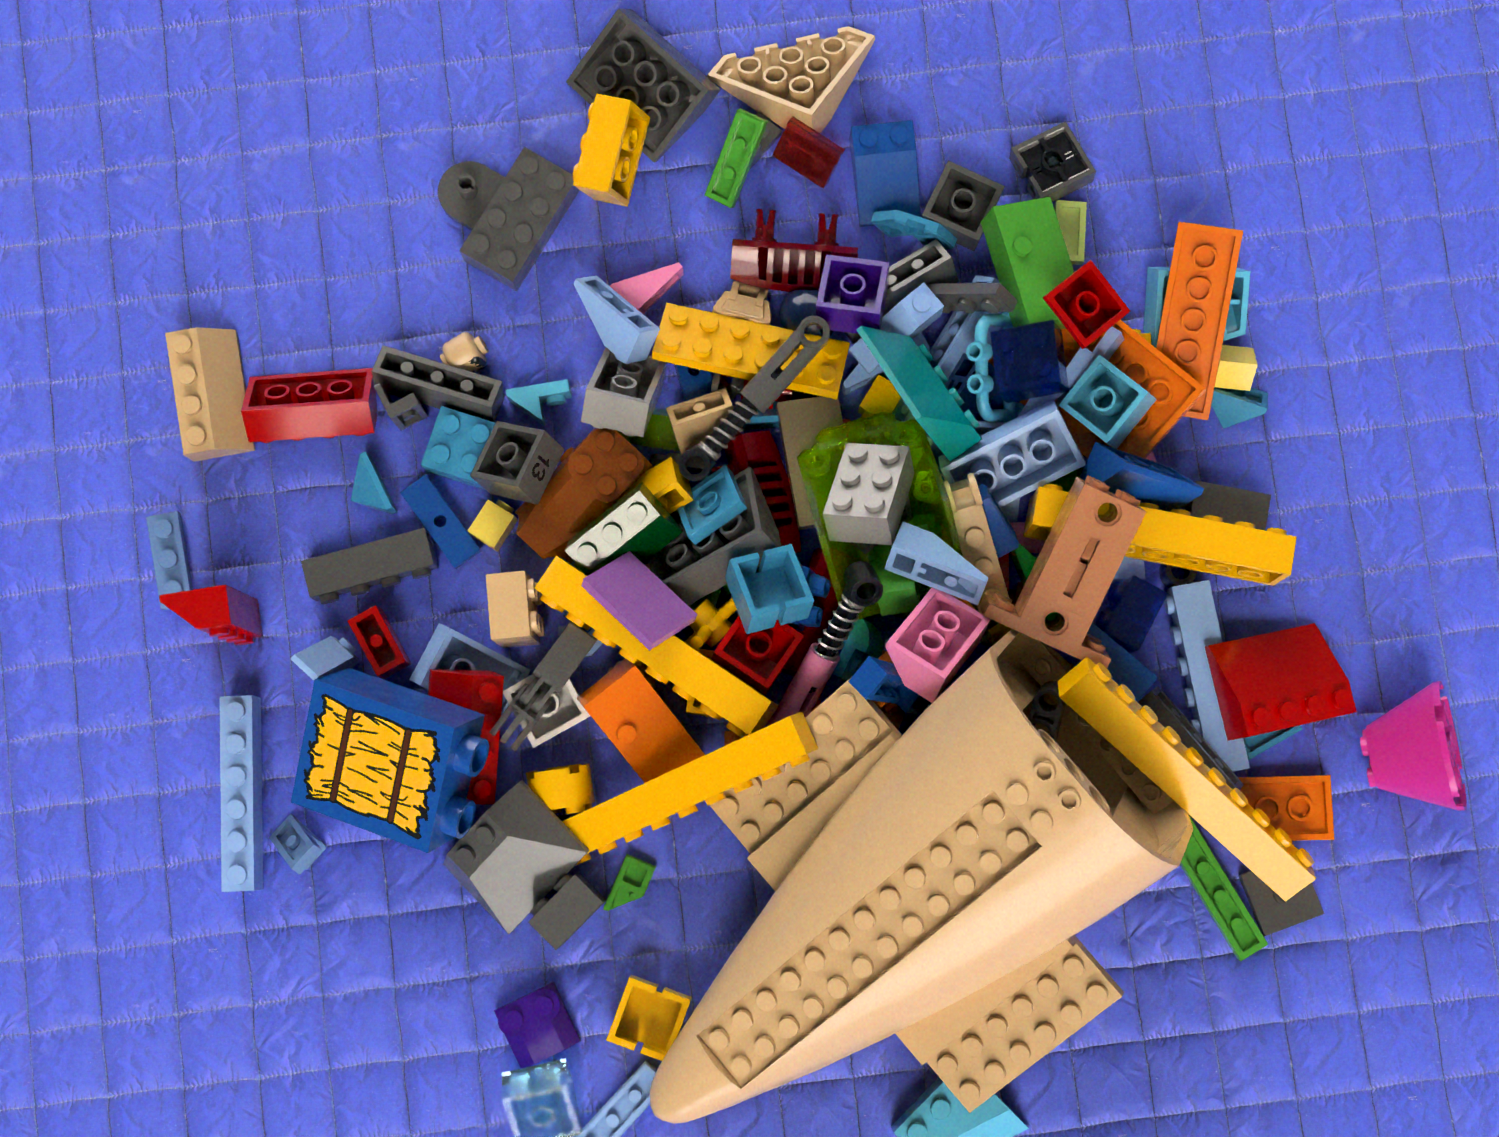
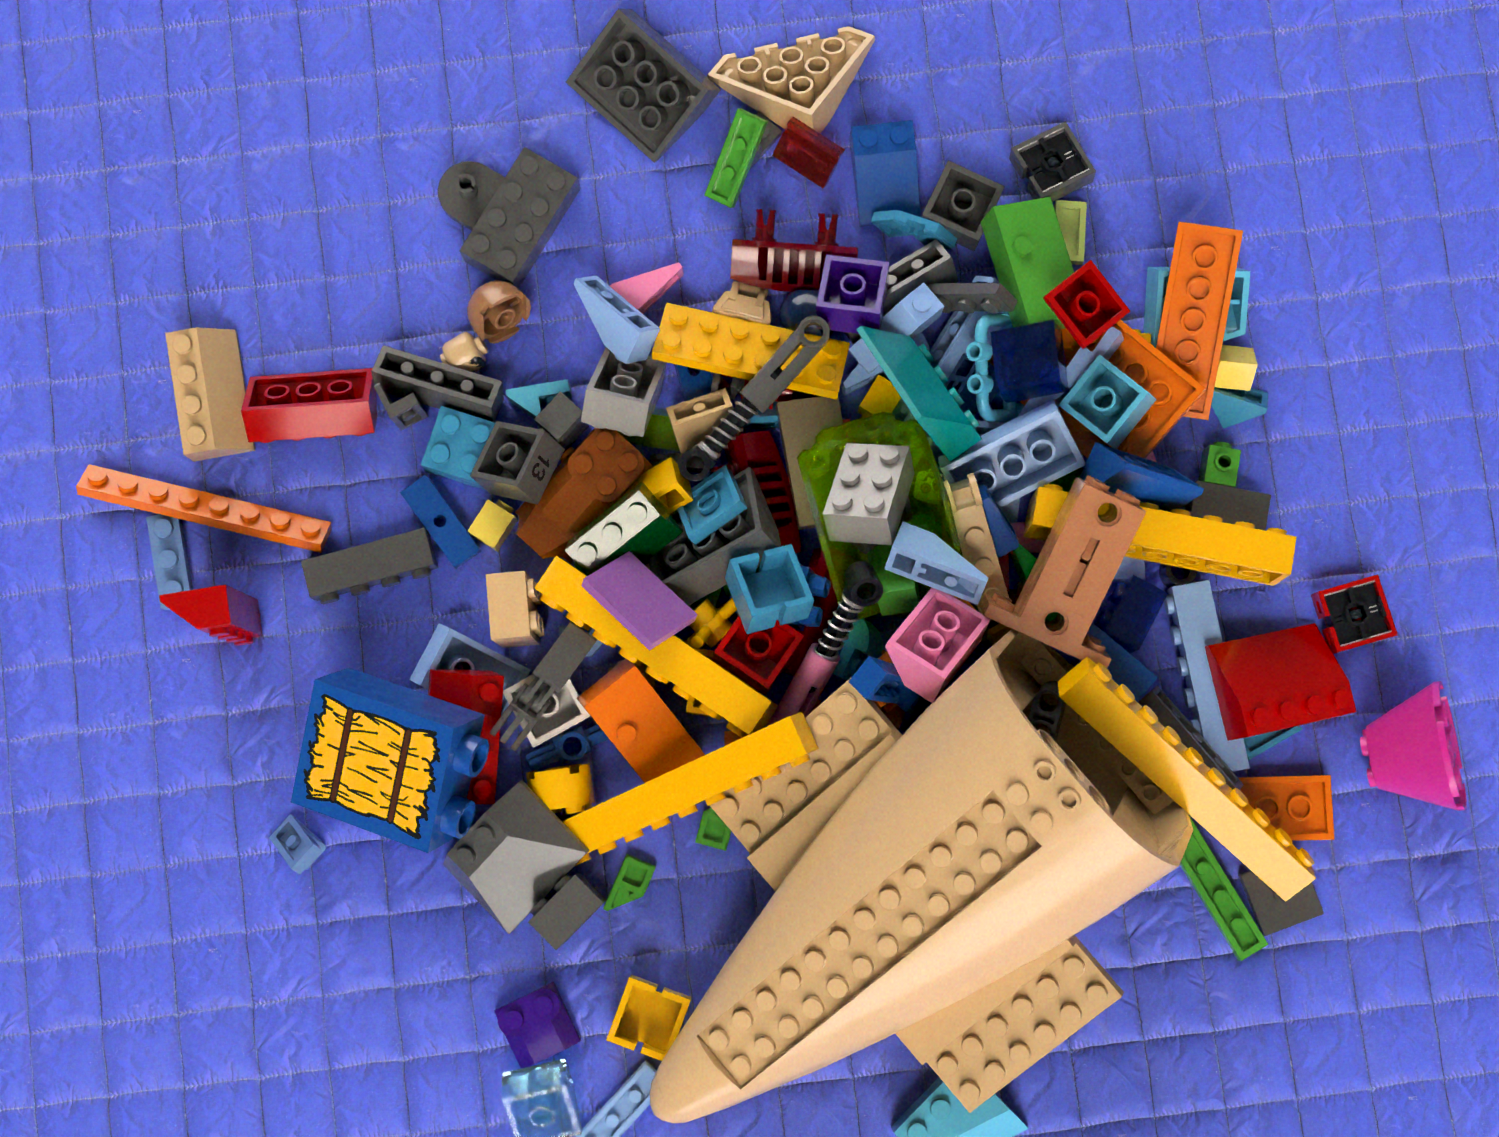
light blue brick [220,695,263,892] -> none
light blue slope [291,636,360,681] -> none
red brick [347,605,412,679] -> none
dark azure slope [351,451,398,514] -> none
yellow brick [573,93,650,207] -> none
none -> orange plate [76,464,332,553]
none -> medium nougat cylinder [467,280,531,344]
none -> blue axle [525,724,609,771]
none -> dark grey piece [534,391,589,454]
none -> bright green tile [695,807,731,851]
none -> bright green brick [1198,442,1241,488]
none -> piece [1311,574,1398,654]

